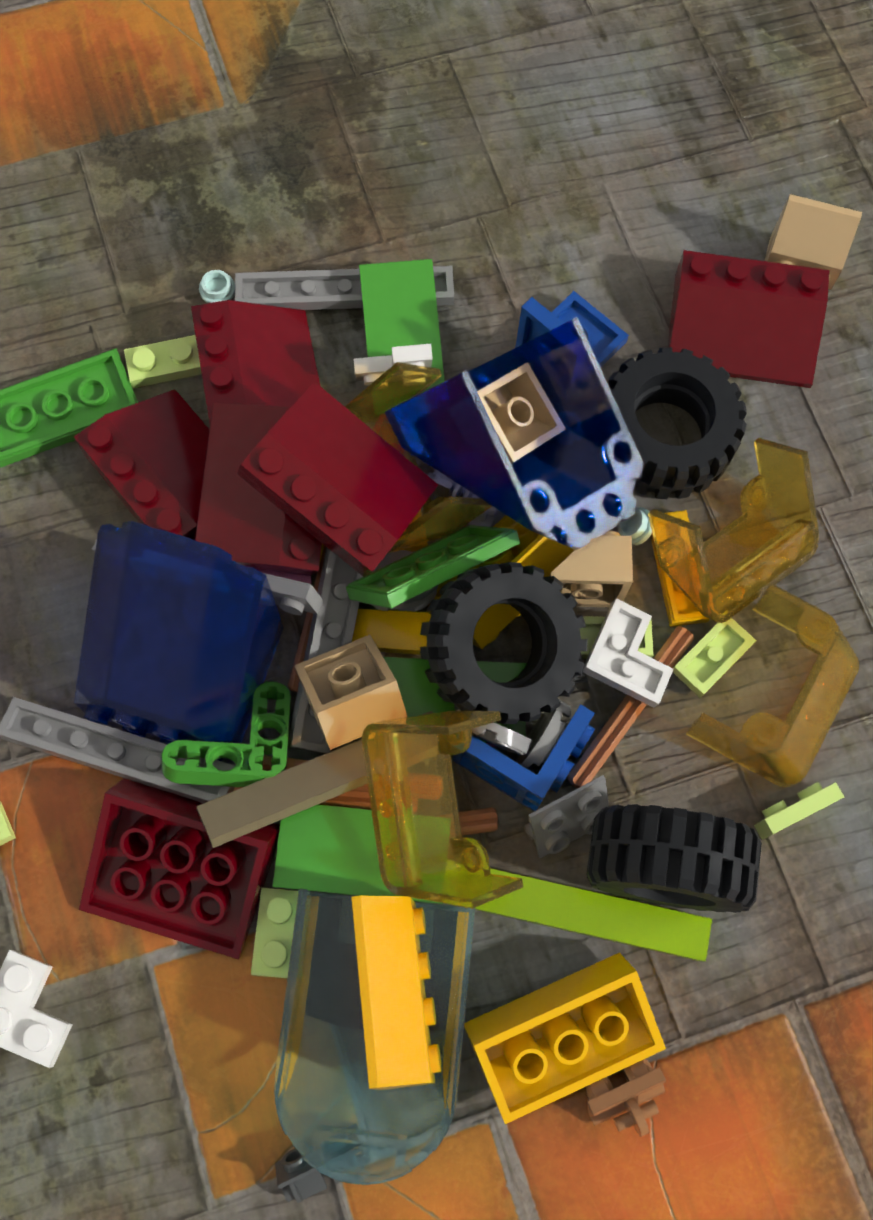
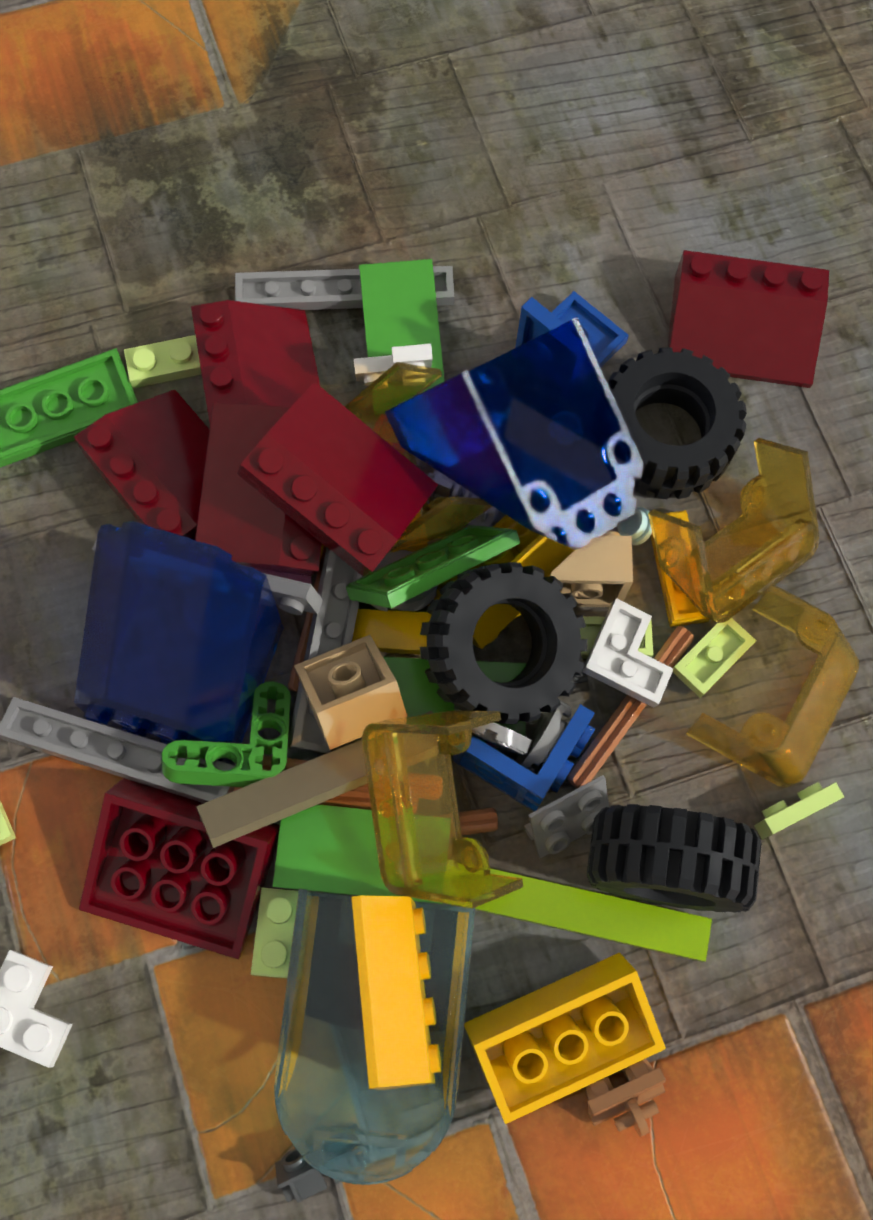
light aqua plate [199,270,235,303] -> none
tan slope [451,362,566,464] -> none
tan slope [765,194,862,290] -> none

